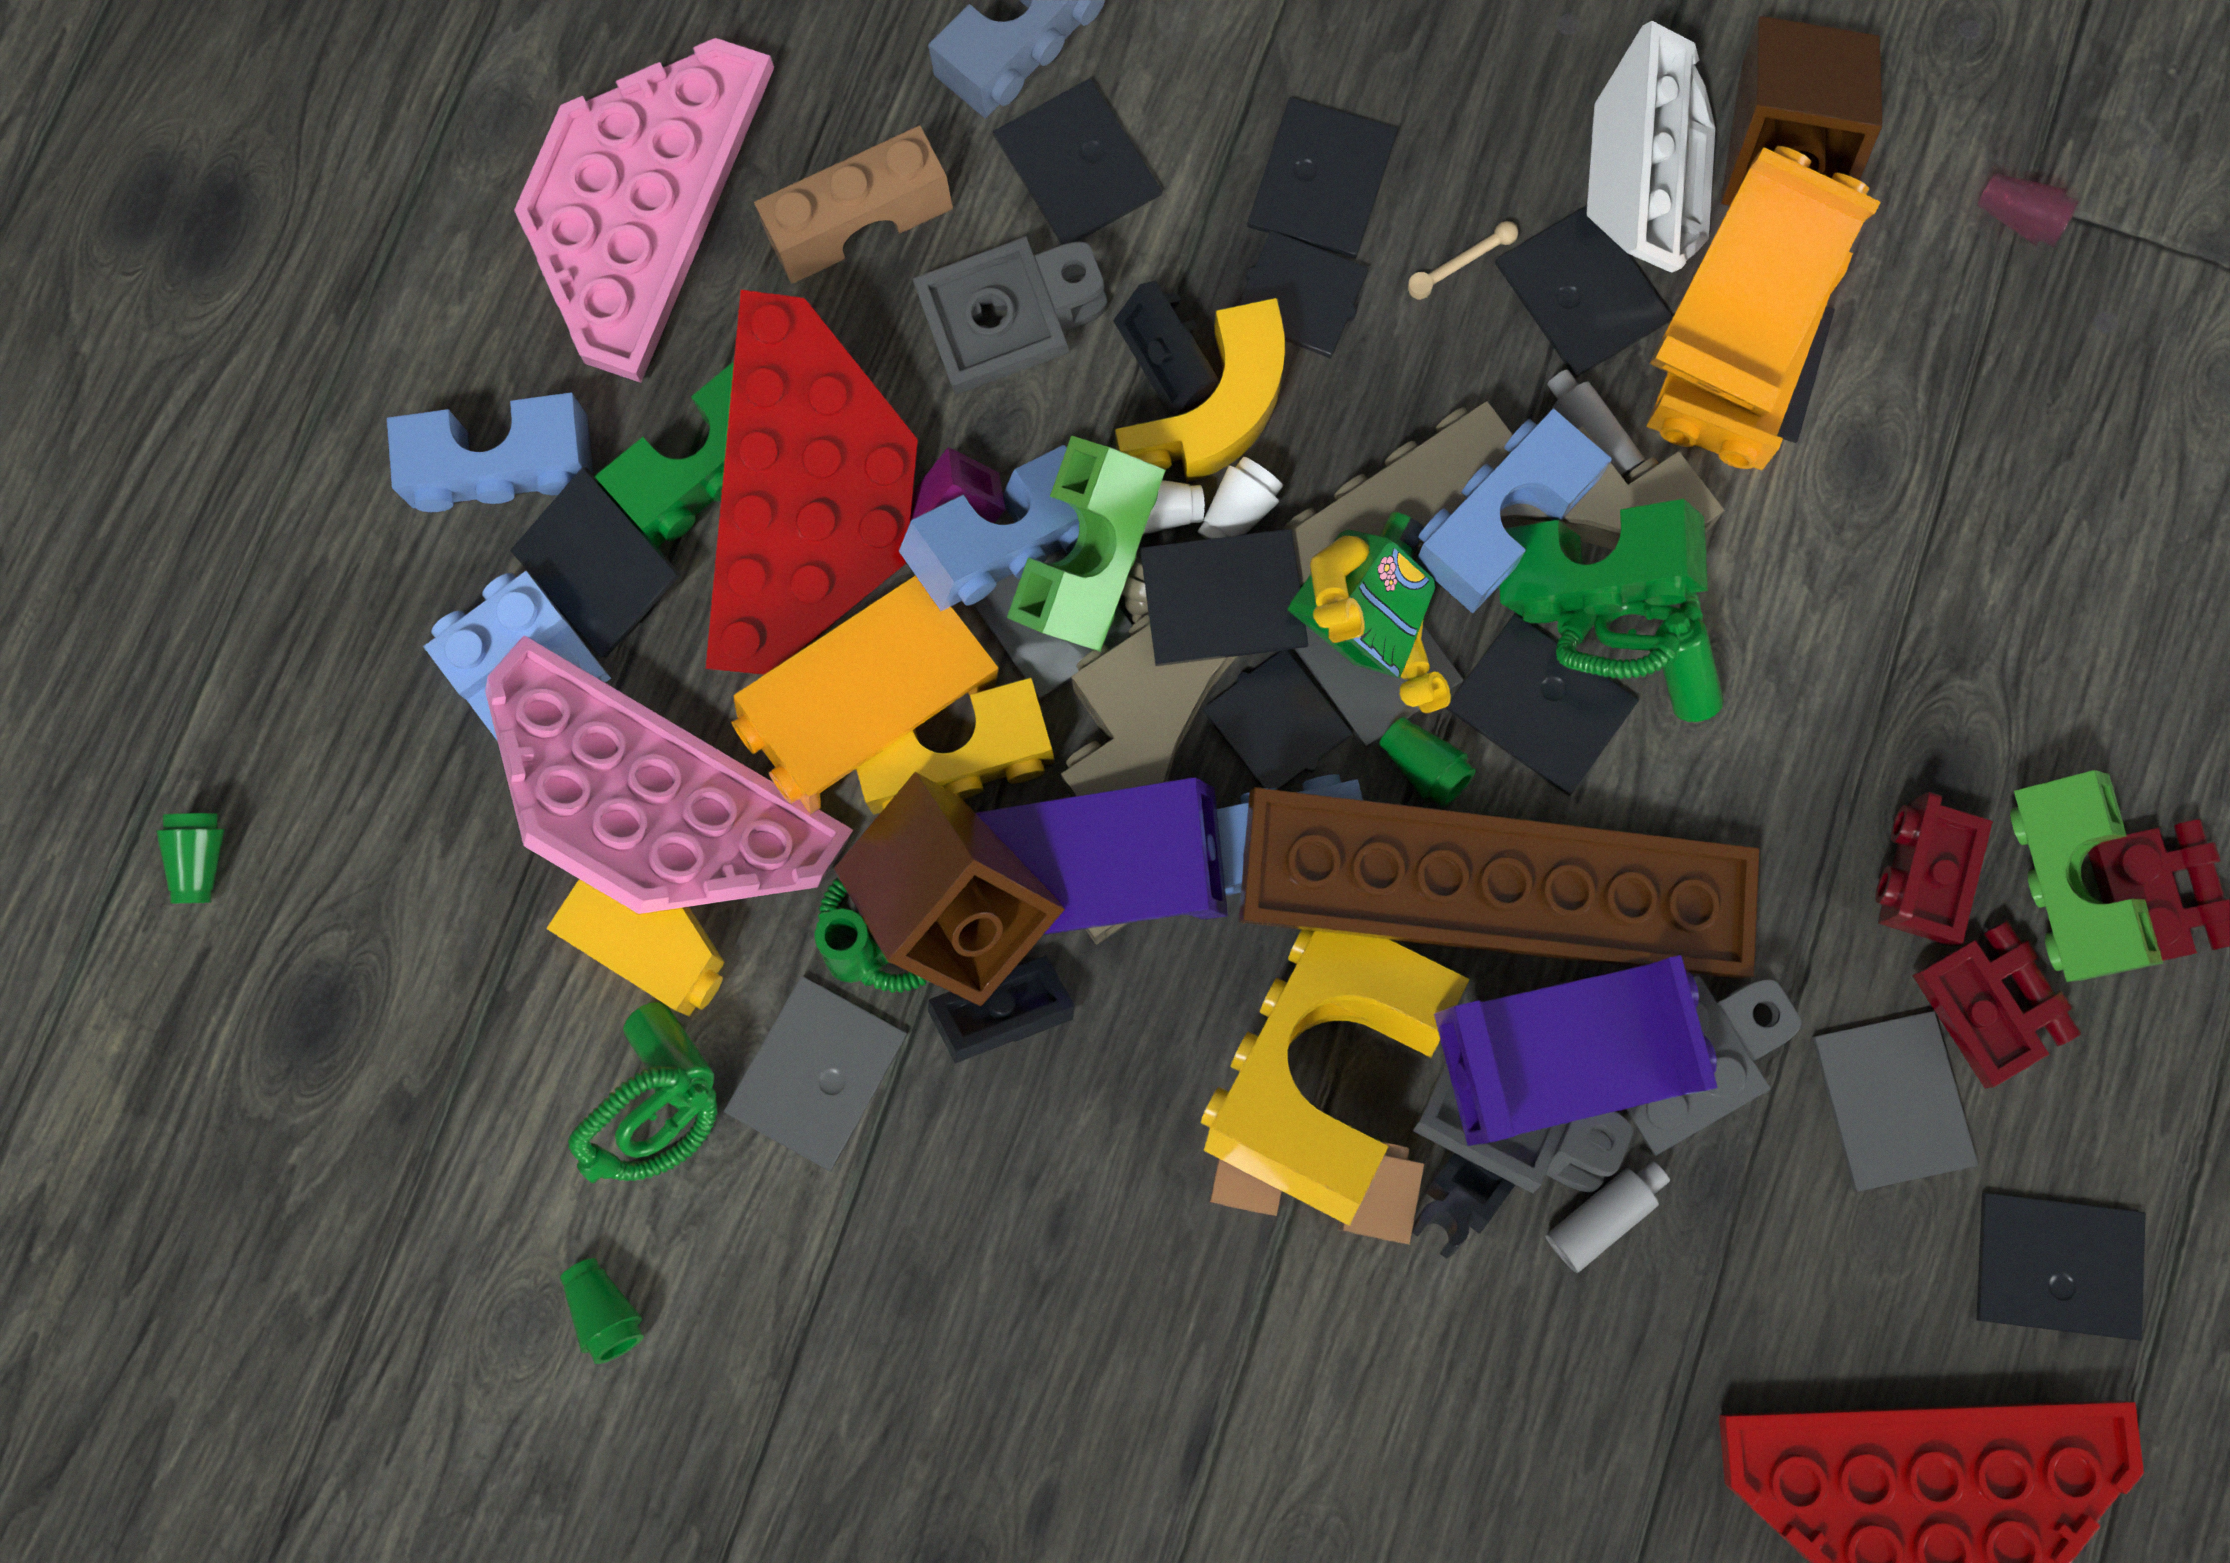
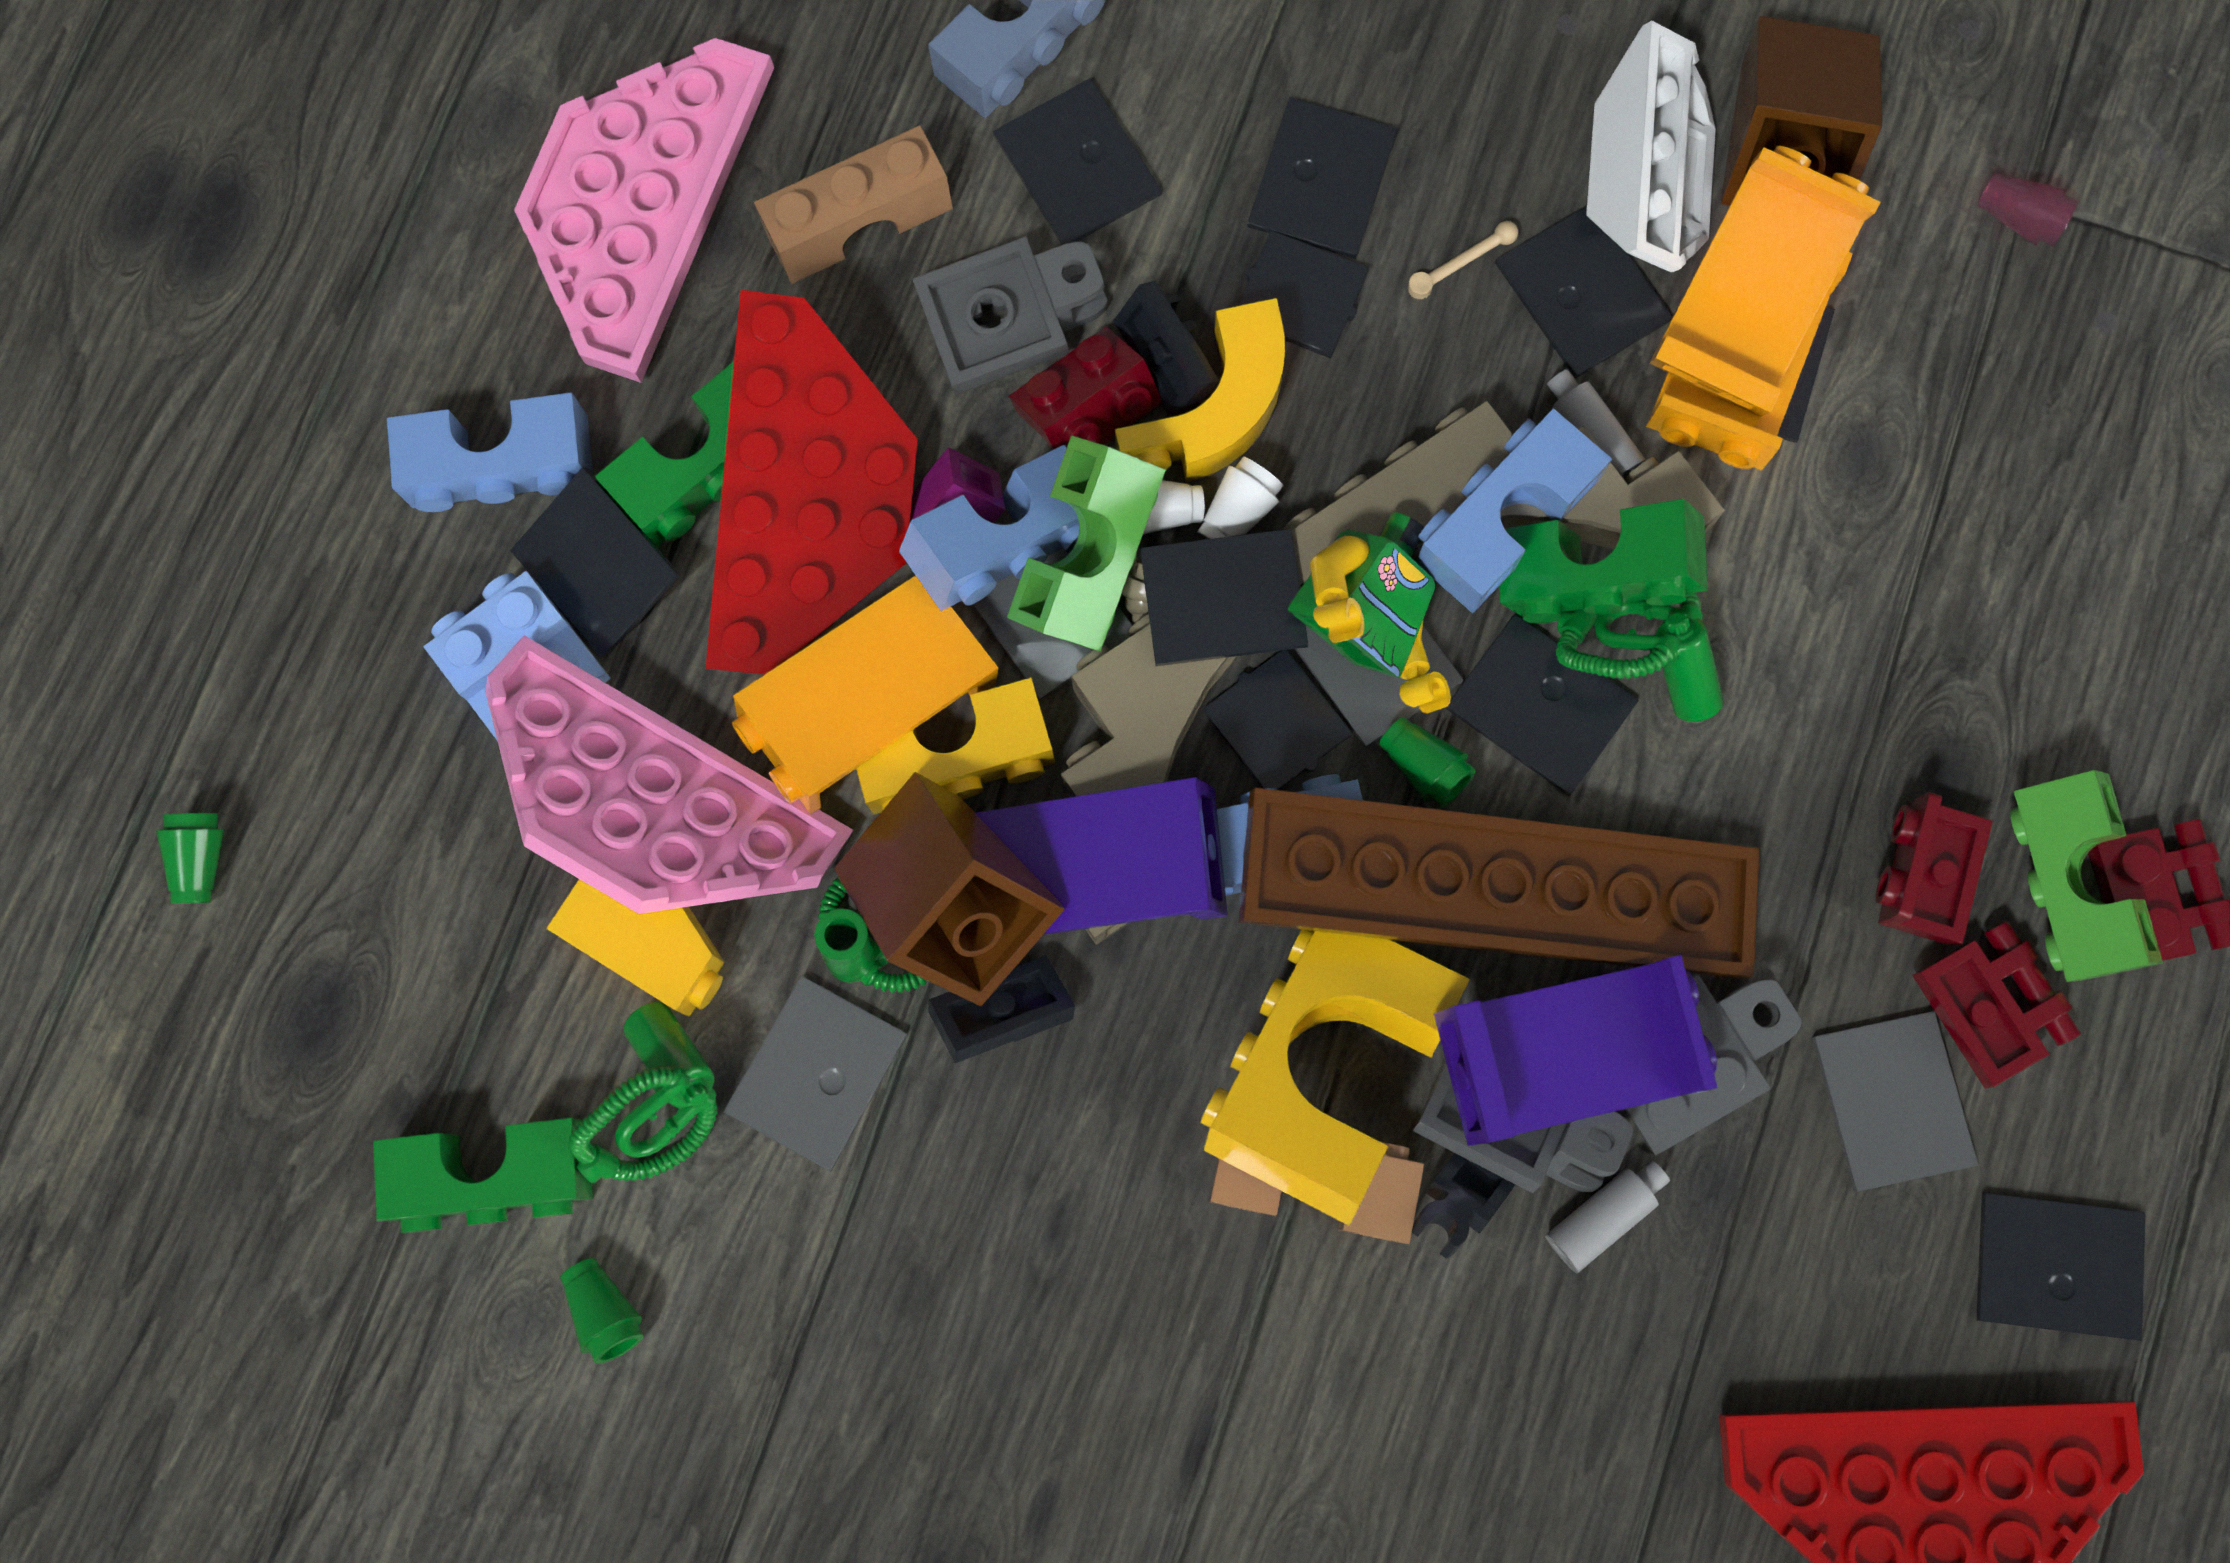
none -> green arch [373,1118,593,1233]
none -> dark red bracket [1009,326,1161,451]

